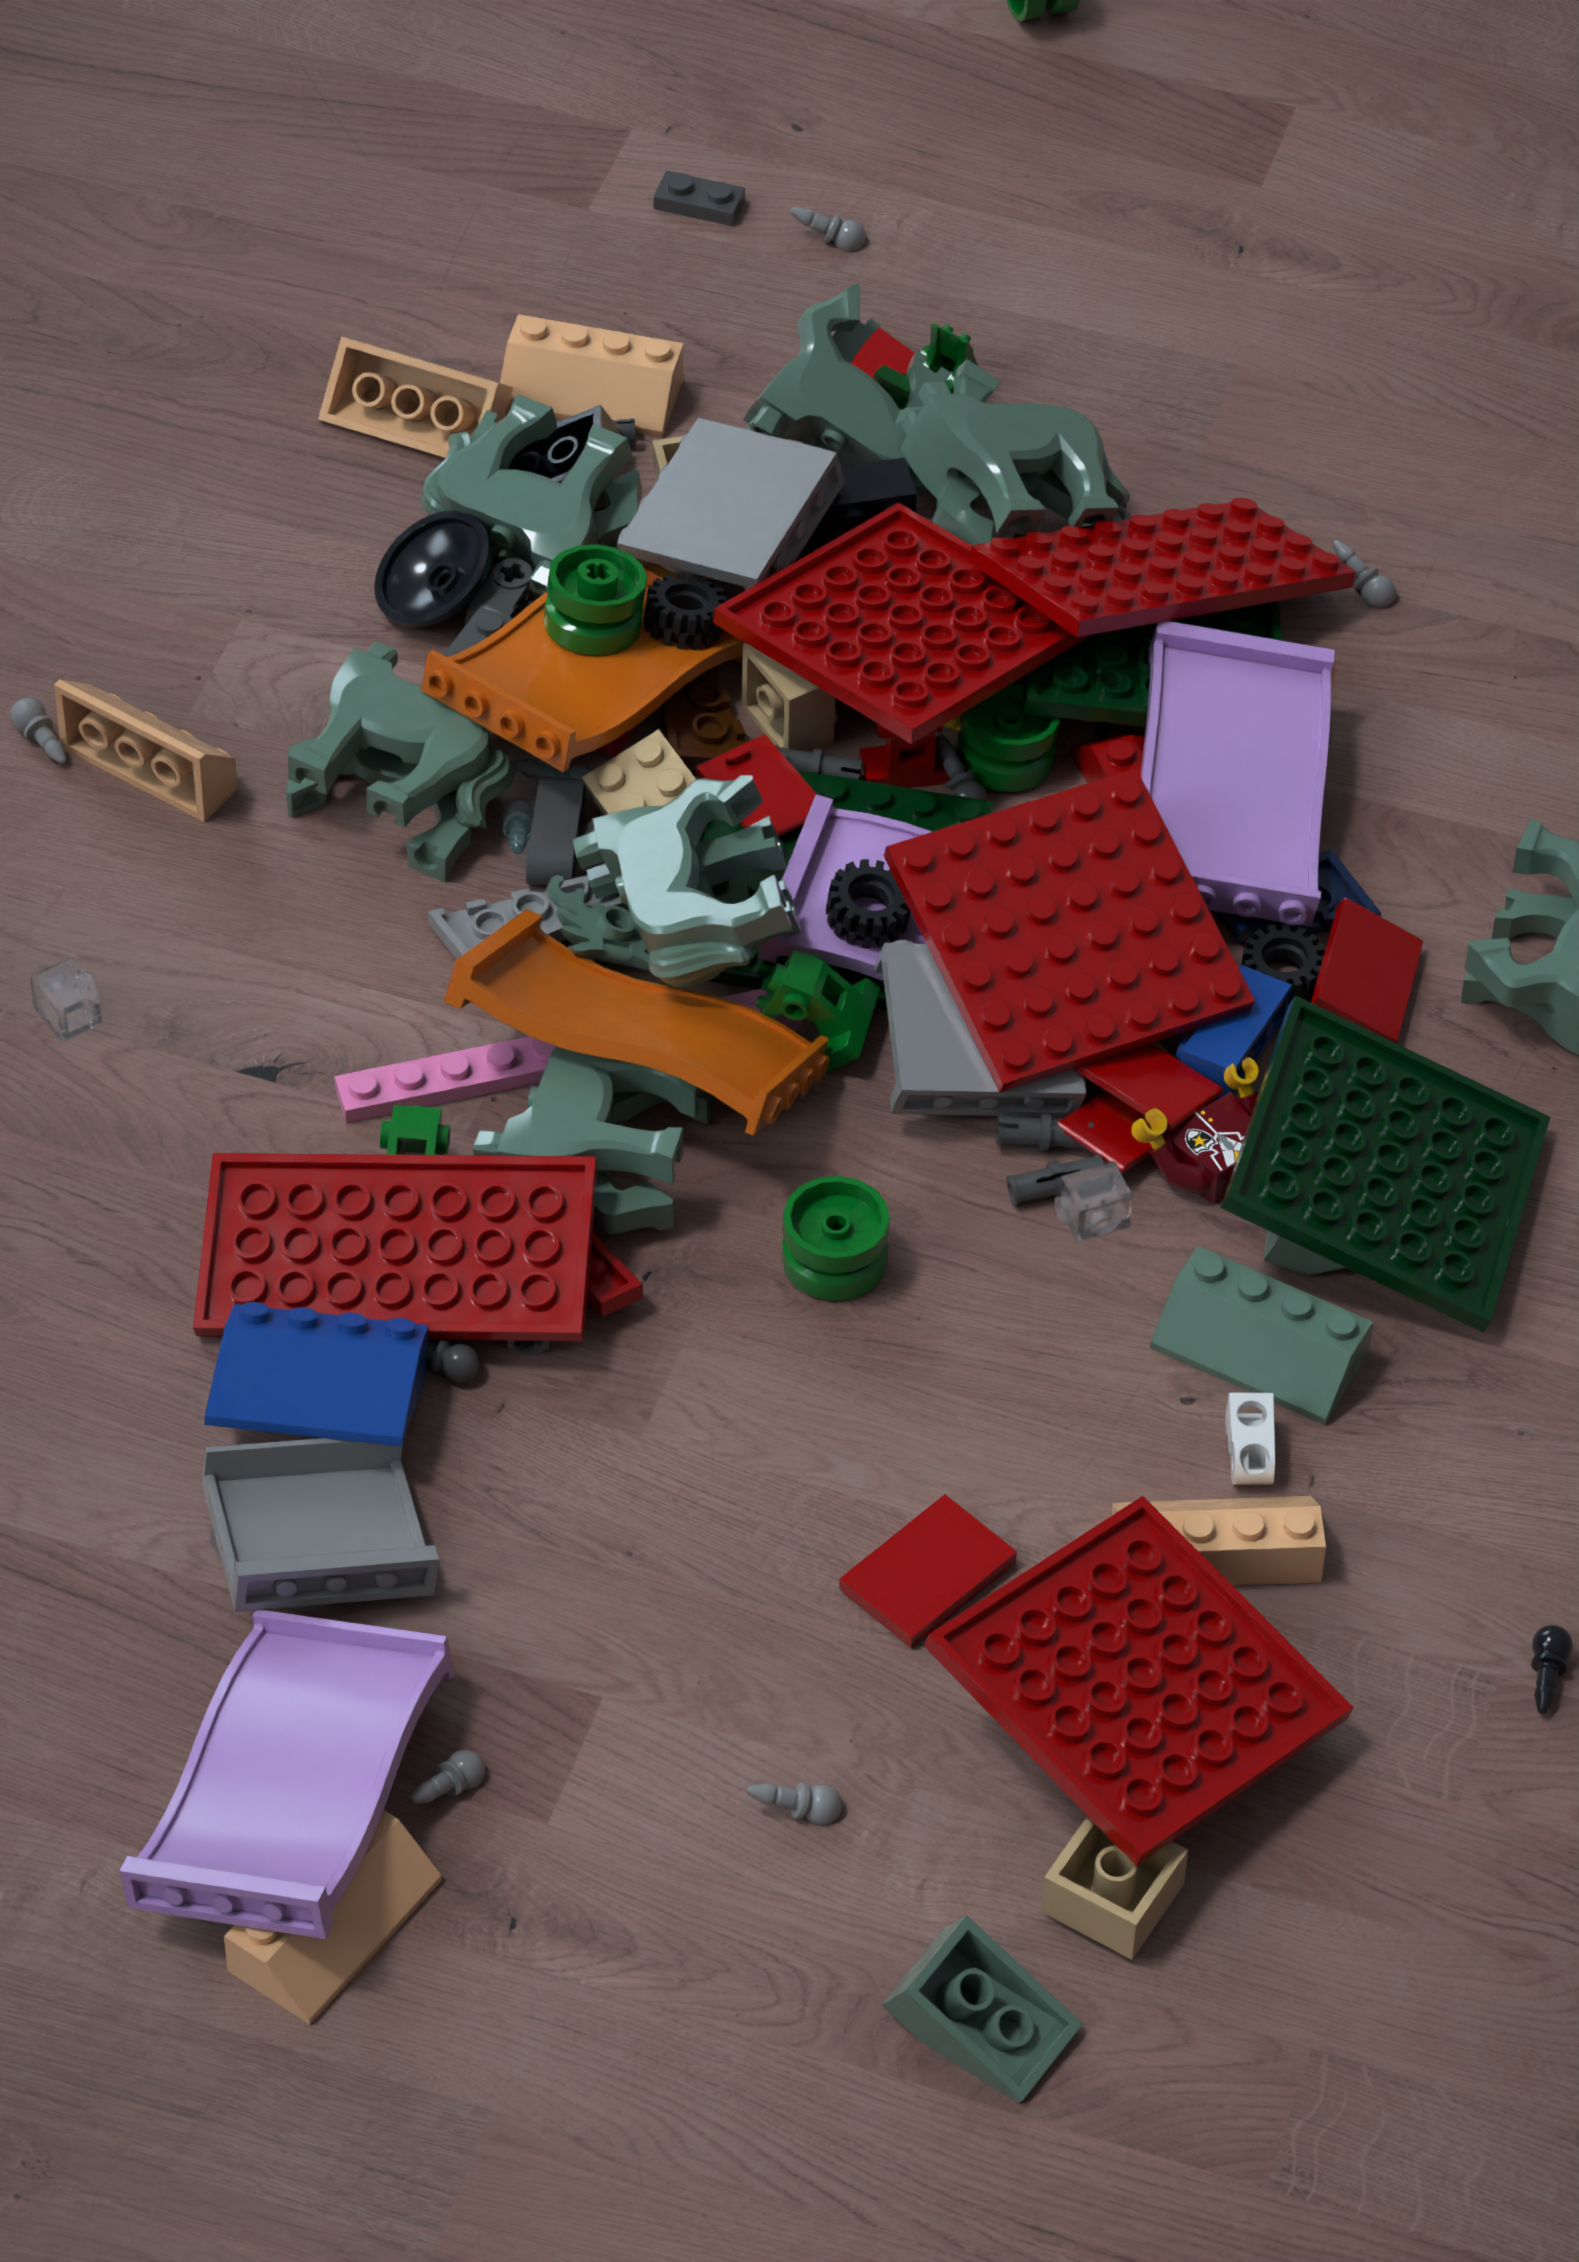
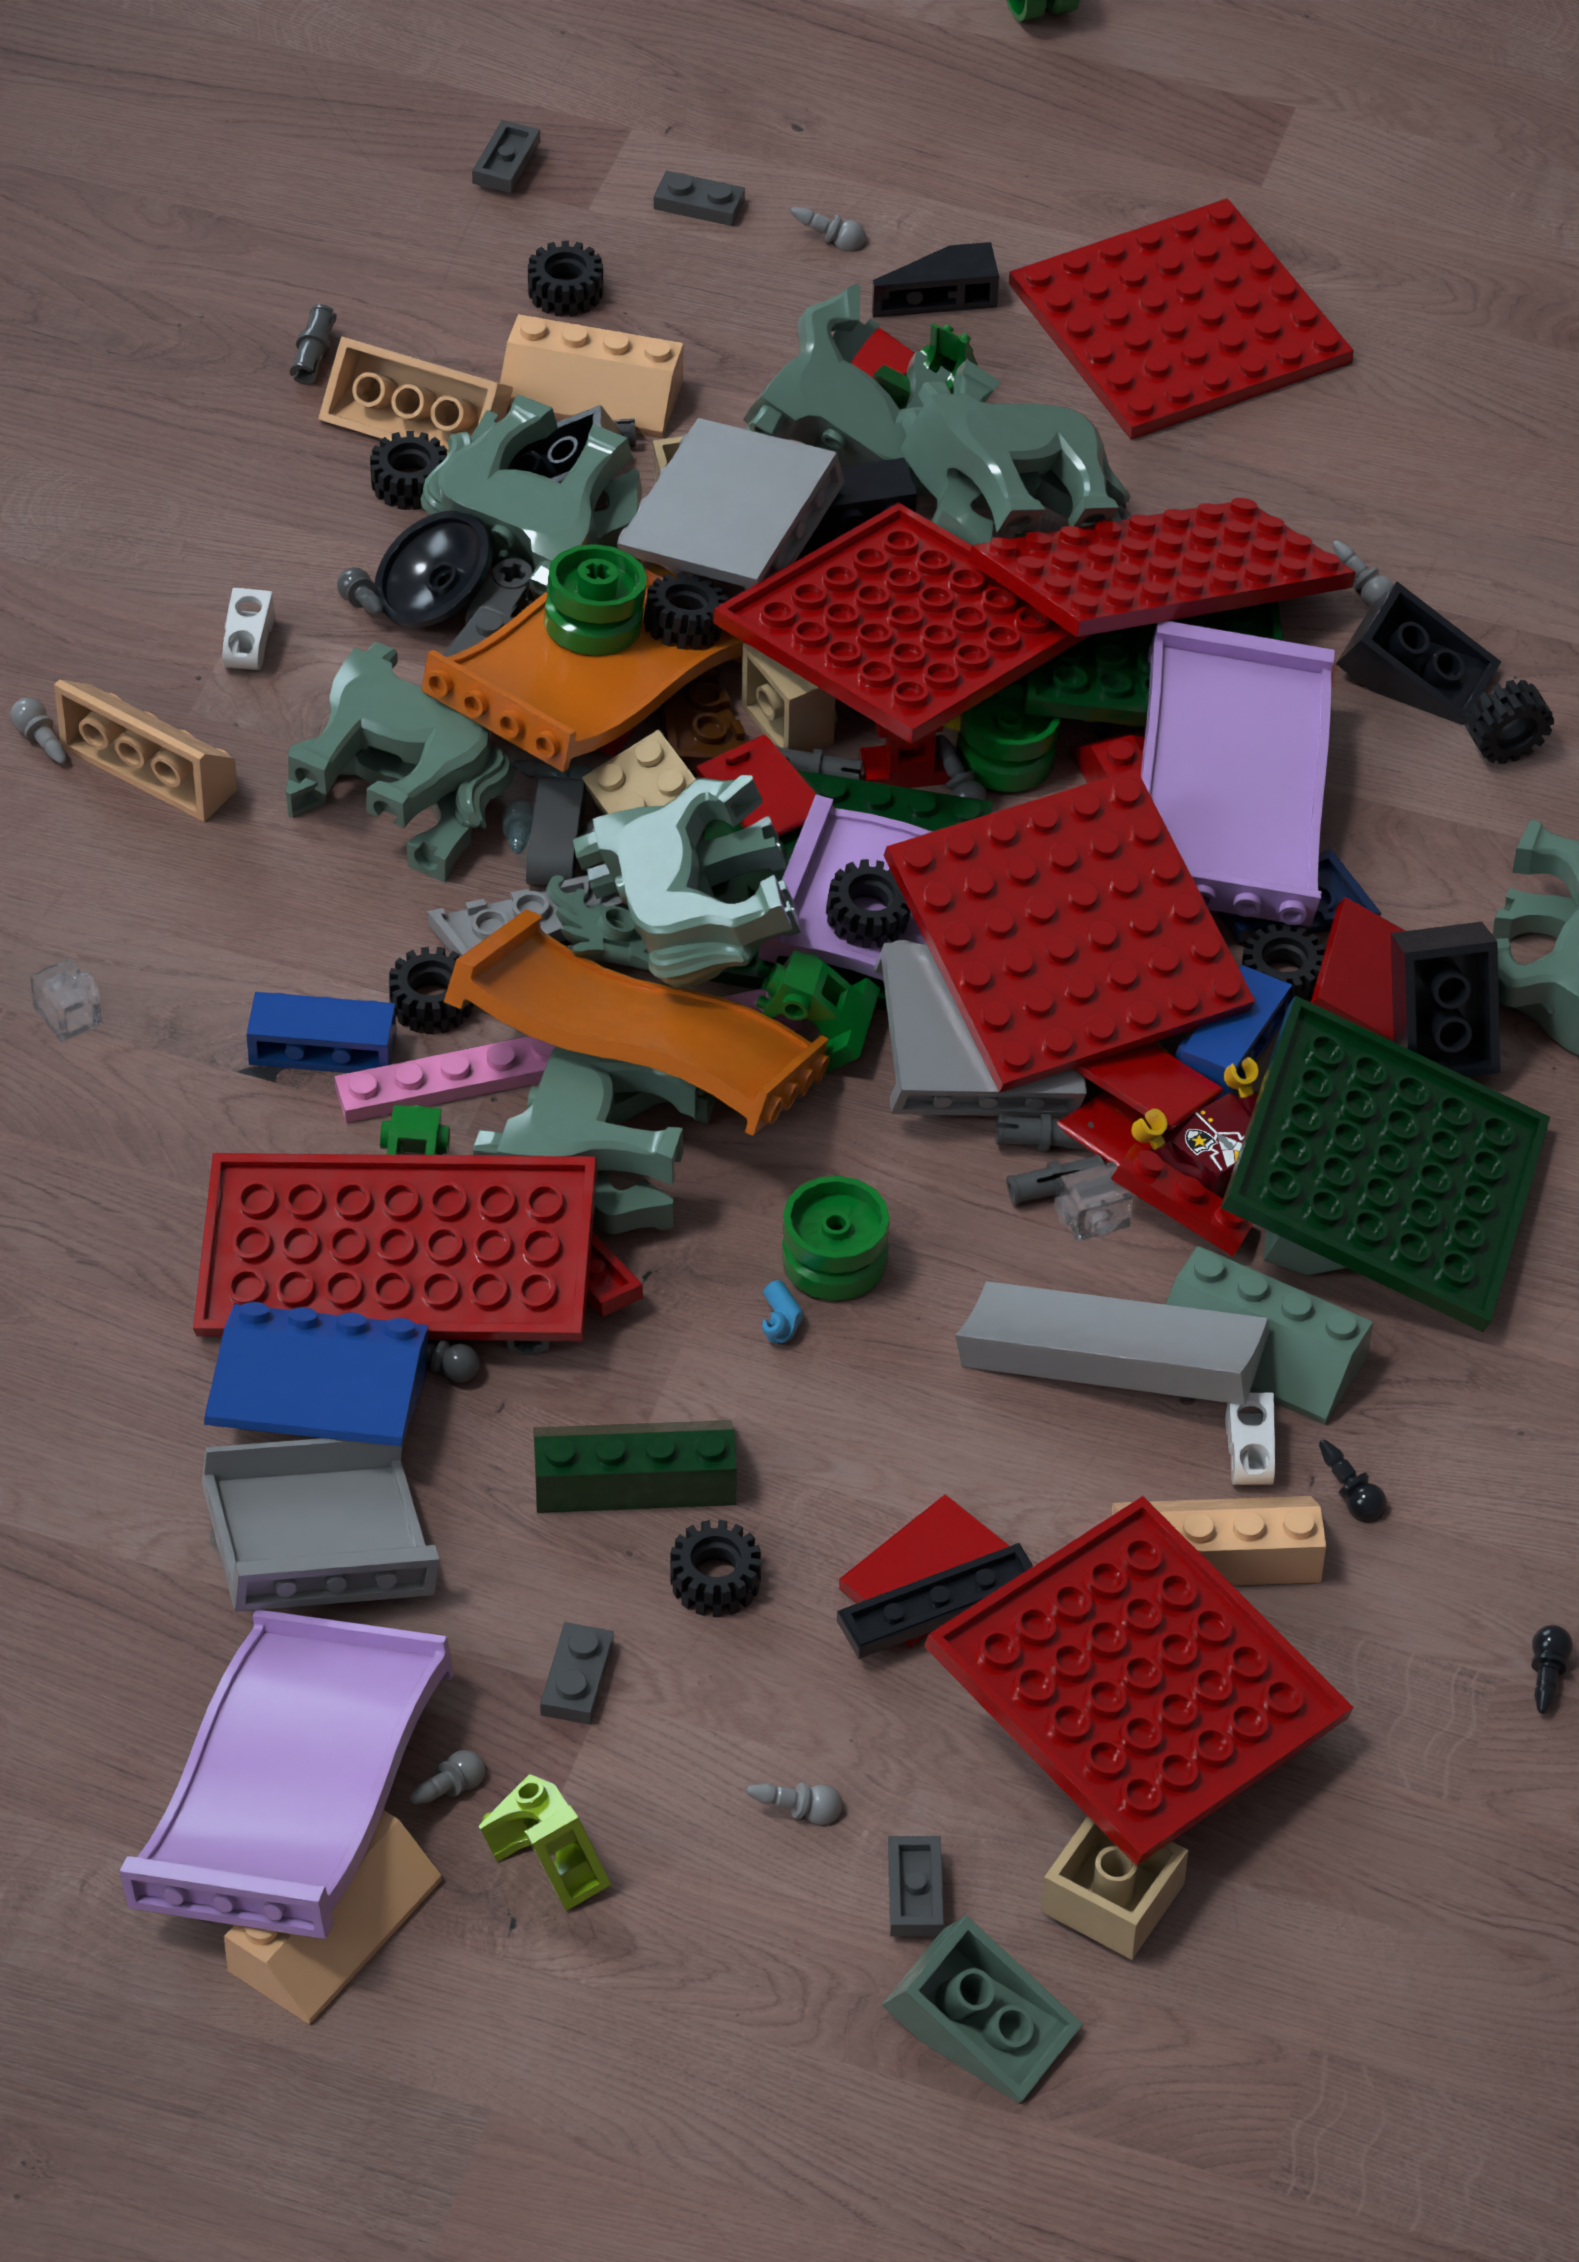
none -> white leg [222,588,275,671]
none -> blue brick [246,992,397,1073]
none -> dark grey pin [290,304,337,385]
none -> dark grey bar [337,567,383,614]
none -> black tyre [370,431,447,510]
none -> black tyre [389,947,474,1034]
none -> dark grey plate [472,120,541,193]
none -> lime tile [479,1774,612,1911]
none -> black tyre [528,241,603,317]
none -> dark green slope [533,1420,737,1513]
none -> dark grey plate [540,1622,614,1725]
none -> black tyre [670,1520,761,1617]
none -> dark azure arm [762,1280,804,1344]
none -> black tile [837,1543,1033,1659]
none -> black slope [872,242,999,317]
none -> dark grey plate [888,1836,944,1936]
none -> light grey arch [955,1281,1270,1405]
none -> red plate [1009,198,1354,440]
none -> red plate [1111,1143,1253,1257]
none -> black bar [1319,1439,1387,1522]
none -> black slope [1336,582,1501,725]
none -> black brick [1390,922,1500,1077]
none -> black tyre [1465,680,1554,764]

